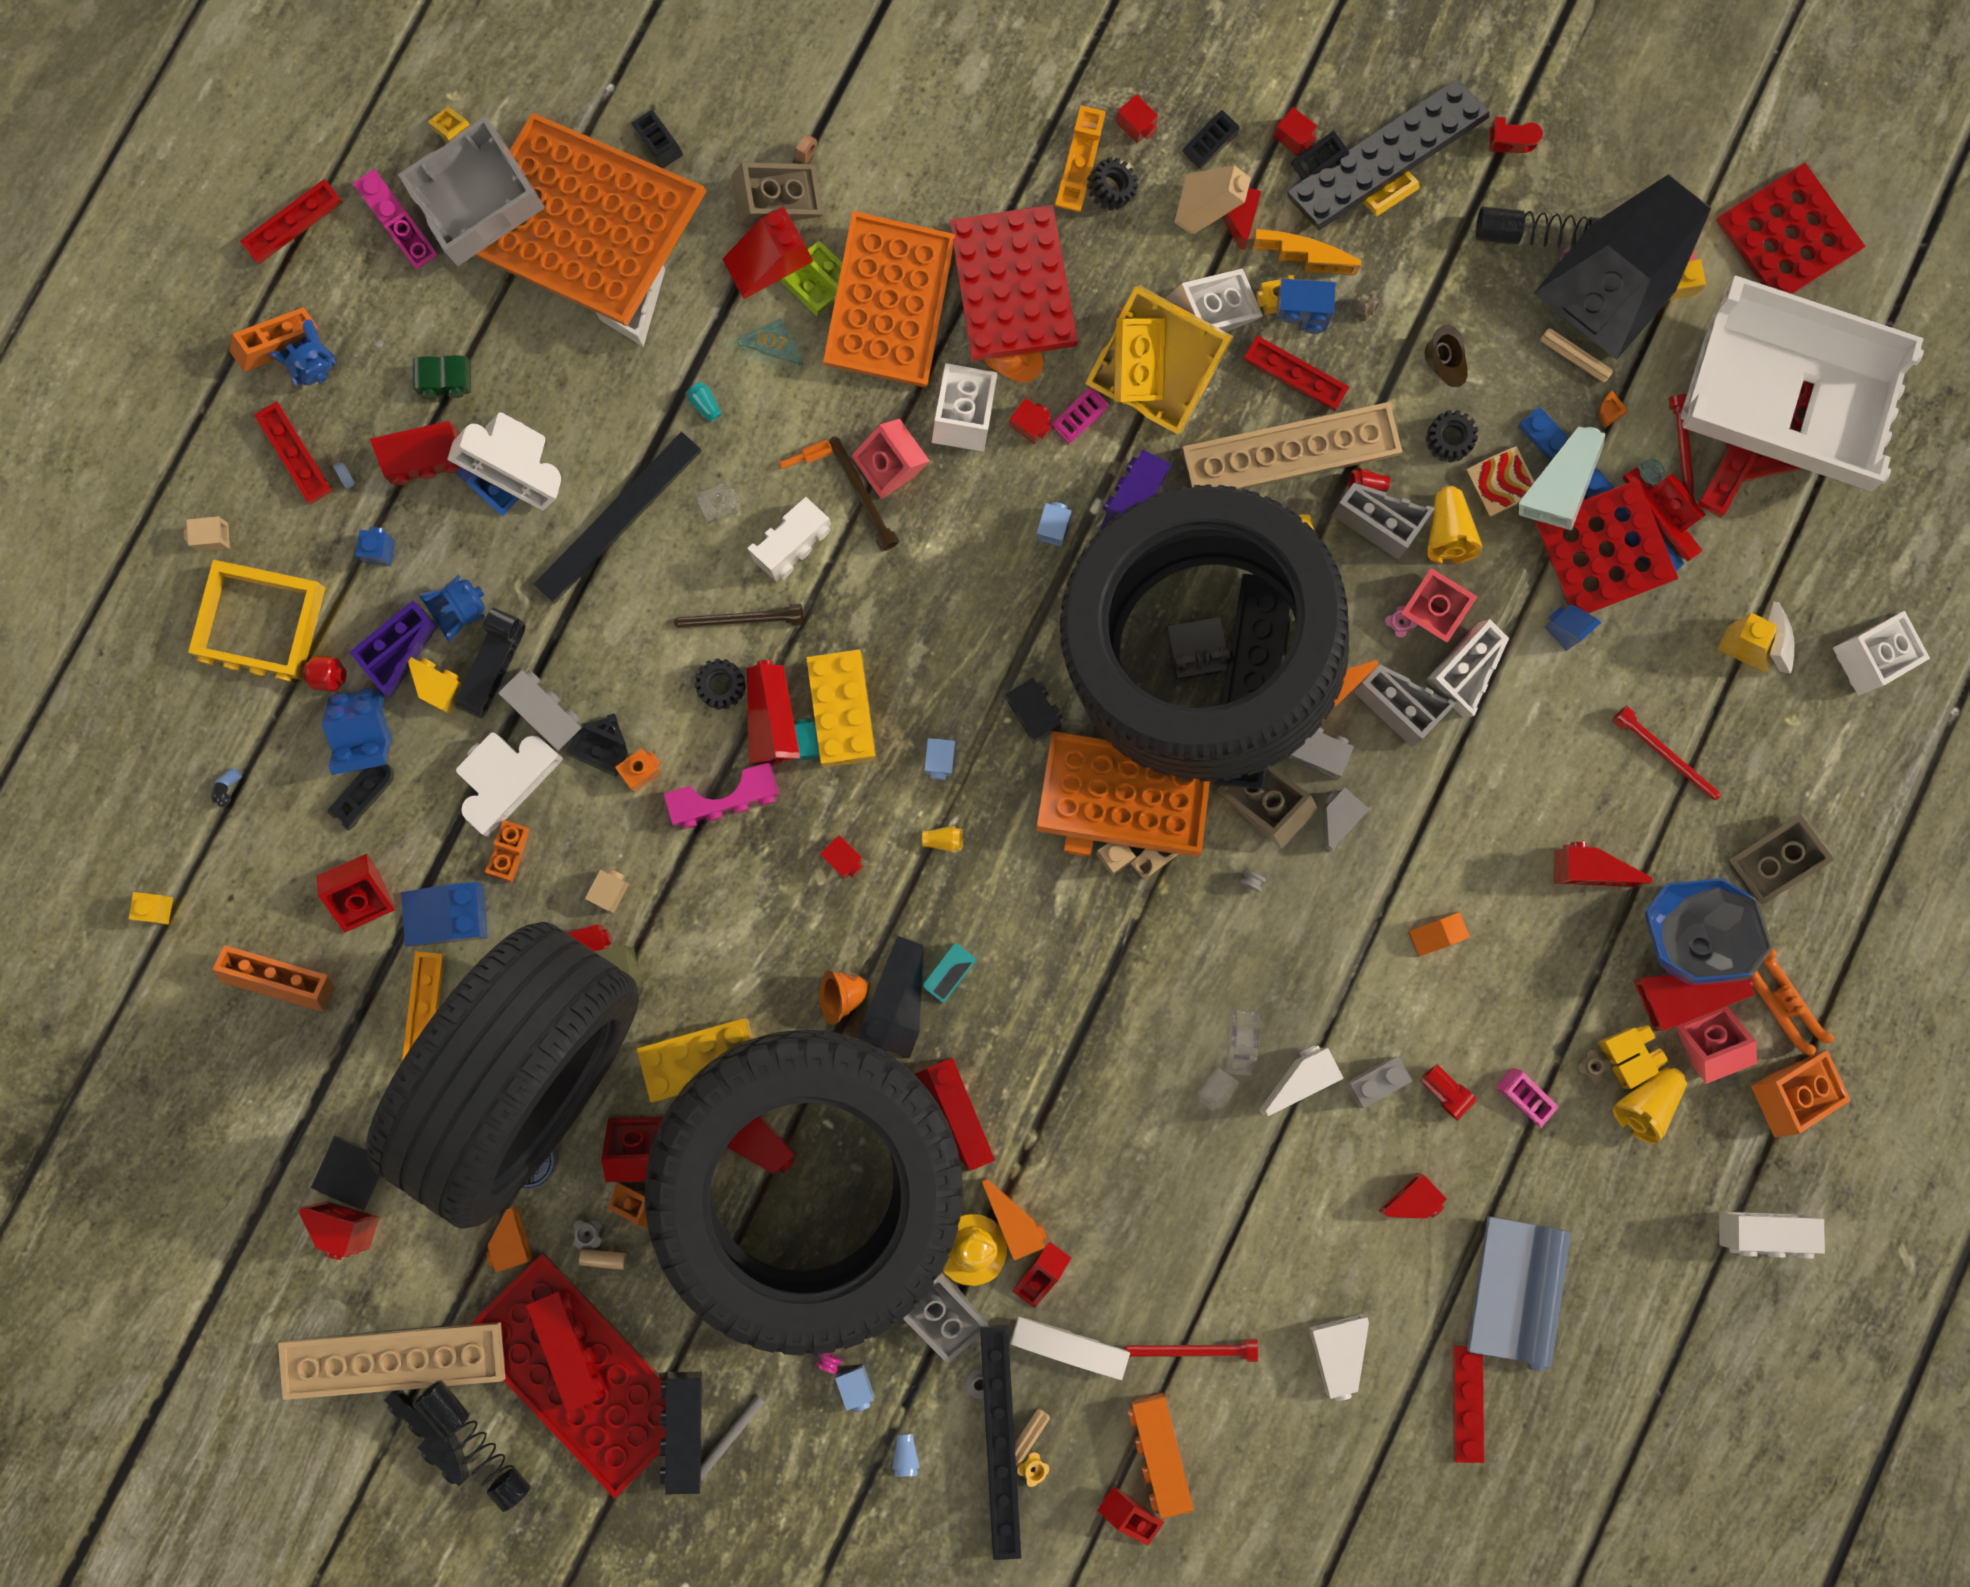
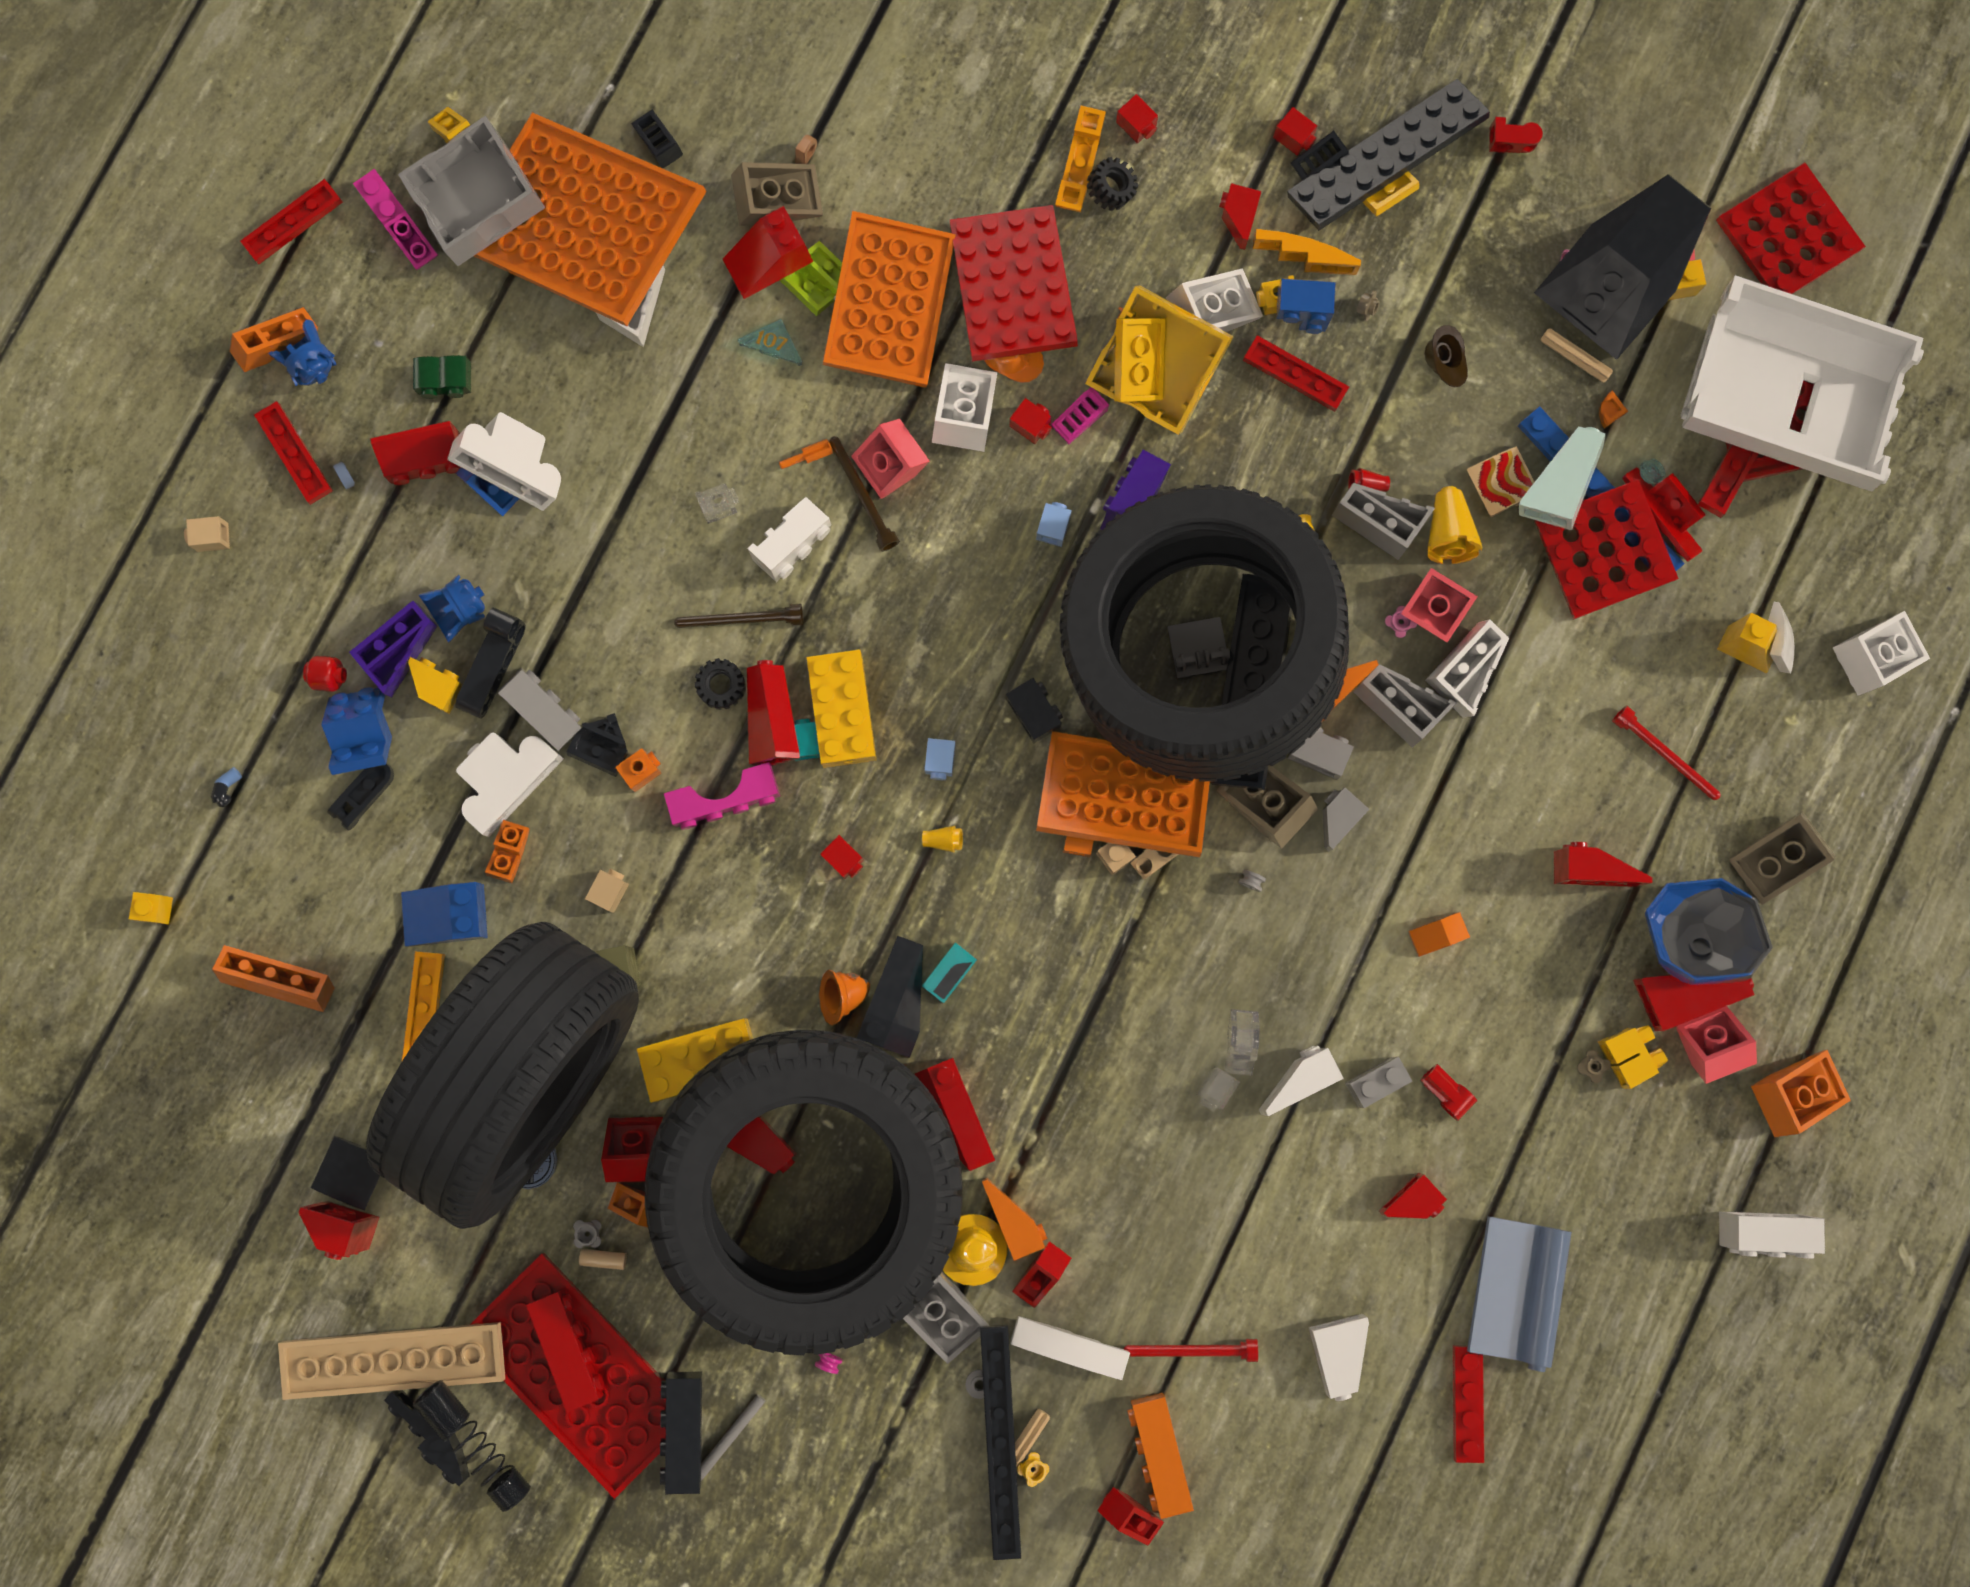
yellow window [188,560,326,682] -> none
red slope [316,853,395,933] -> none
blue brick [355,527,395,566] -> none
orange slope [486,1206,534,1273] -> none
black tile [534,431,702,604] -> none
red brick [567,924,612,951] -> none
teal cone [685,381,722,423] -> none
light blue brick [835,1364,875,1412] -> none
light blue cone [892,1434,920,1477] -> none
tan slope [1174,165,1251,234] -> none
black slope [1182,110,1239,169] -> none
tan plate [1182,402,1402,490] -> none
black tyre [1426,410,1478,462] -> none
black piece [1475,206,1600,249] -> none
dark pink slope [1496,1068,1559,1128] -> none
blue slope [1545,604,1601,651] -> none
yellow cone [1612,1067,1687,1145] -> none
red piece [1668,394,1696,501] -> none
orange piece [1751,948,1834,1055] -> none

